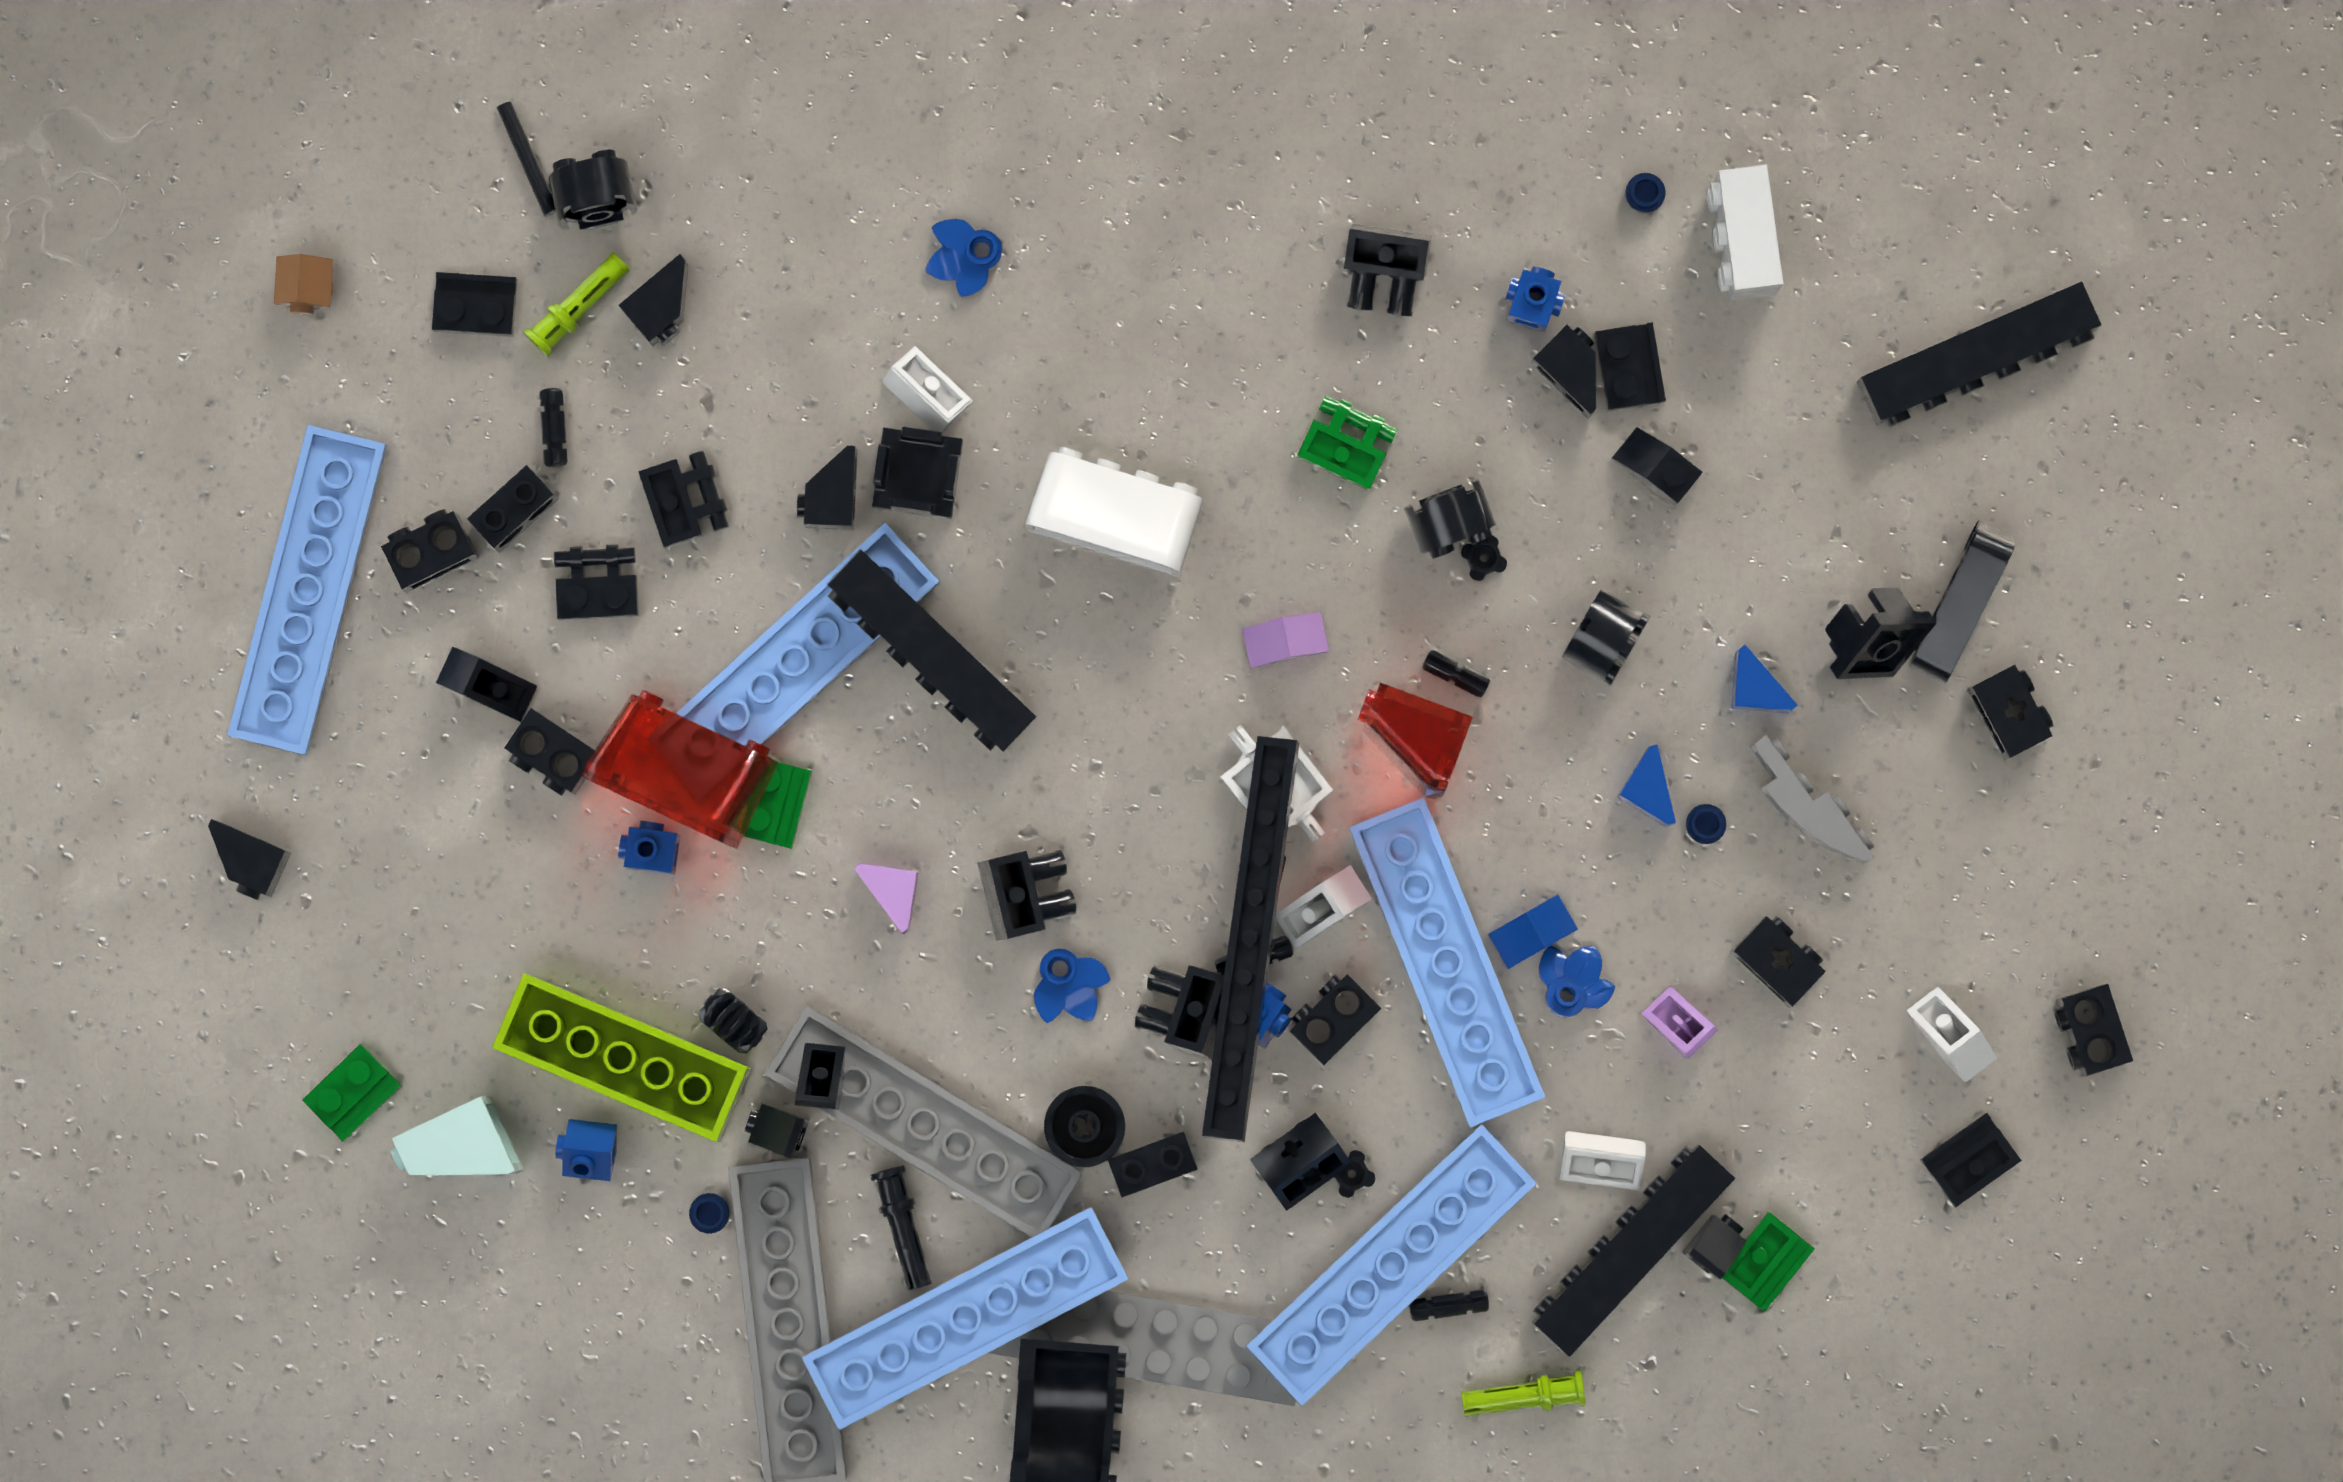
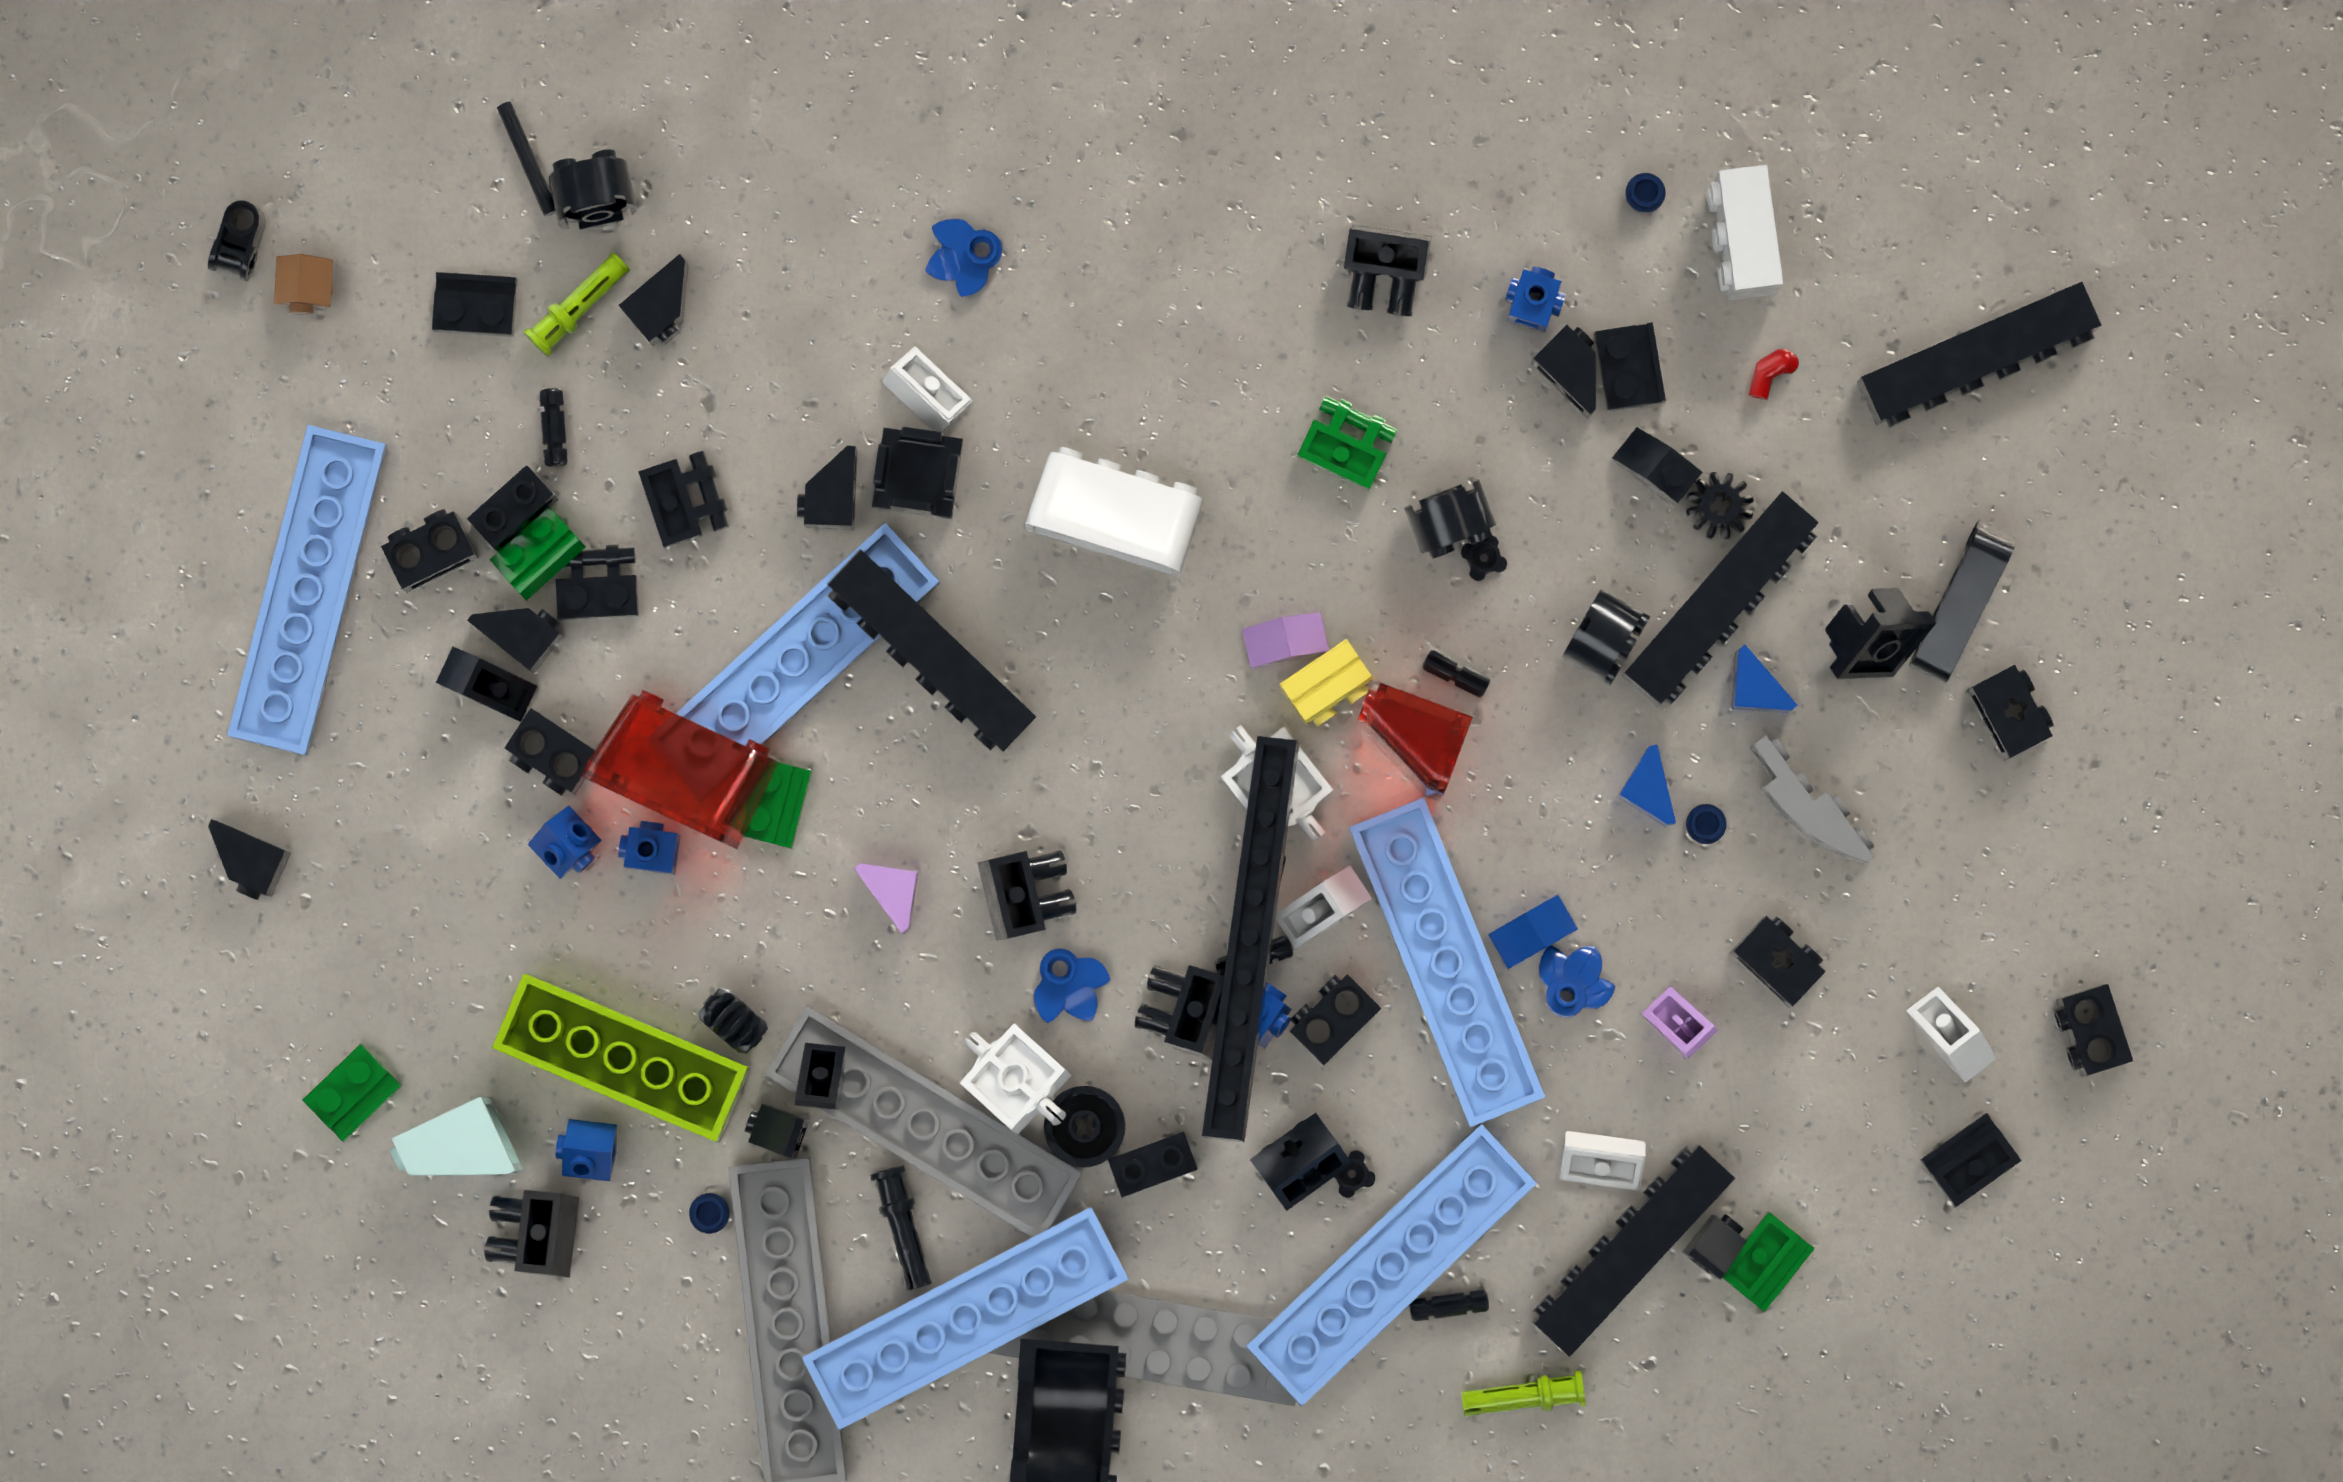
none -> black piece [208,200,266,282]
none -> black slope [467,608,564,673]
none -> black brick [484,1190,579,1278]
none -> green plate [489,506,586,601]
none -> blue brick [527,805,602,879]
none -> white plate [960,1023,1072,1135]
none -> light yellow brick [1279,639,1373,727]
none -> black brick [1622,491,1819,707]
none -> black gear [1686,472,1754,540]
none -> red arm [1748,349,1799,400]

